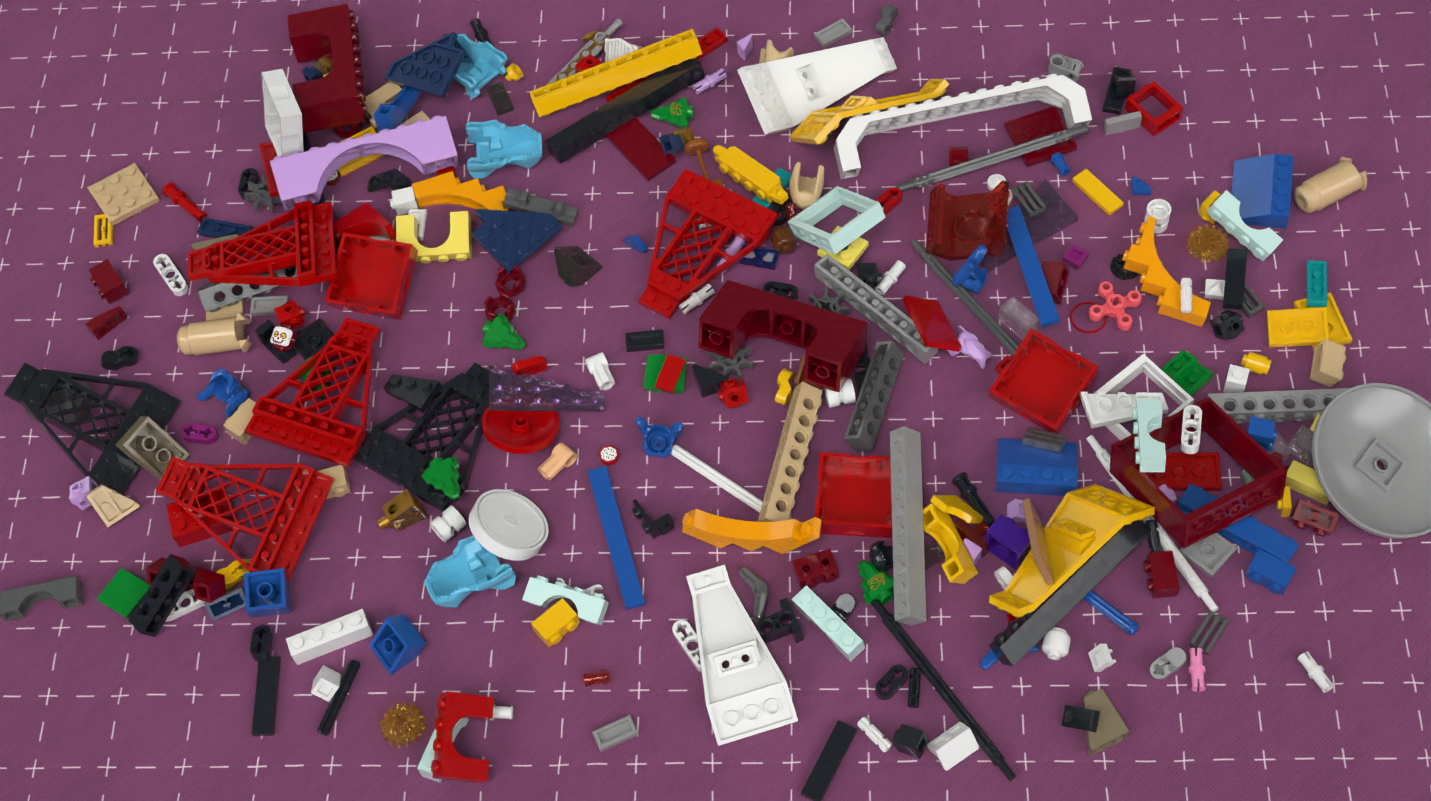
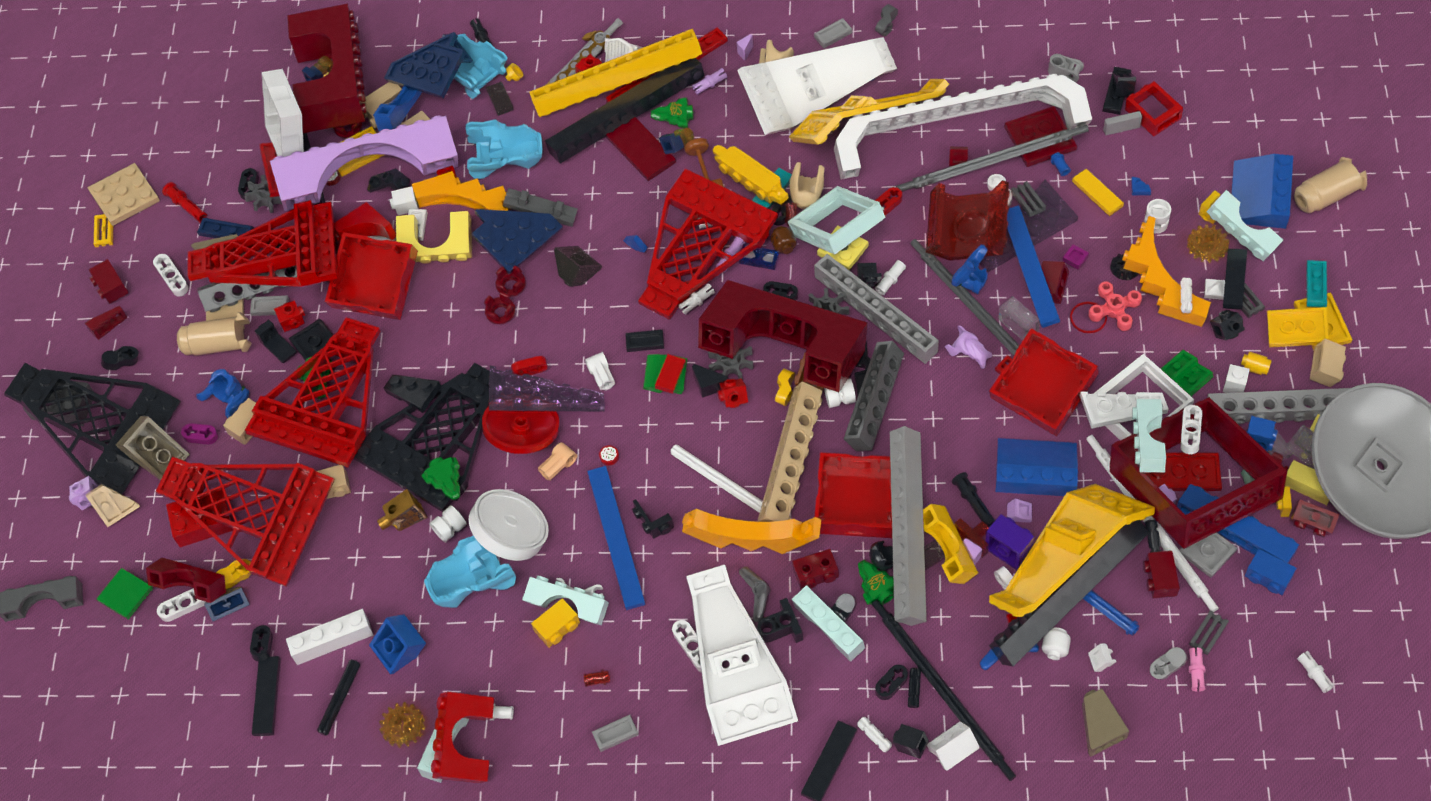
black brick [129,554,197,637] -> none
blue slope [244,568,291,618] -> none
head [270,324,297,353] -> none
white panel [311,665,341,702] -> none
green rock [482,313,526,350] -> none
blue hair [635,416,683,458] -> none
red tile [902,295,962,352] -> none
yellow tile [930,495,984,524] -> none
flat silver tile [1022,427,1067,453] -> none
medium nougat tile [1022,498,1054,585] -> none
black tile [1061,705,1100,733] -> none

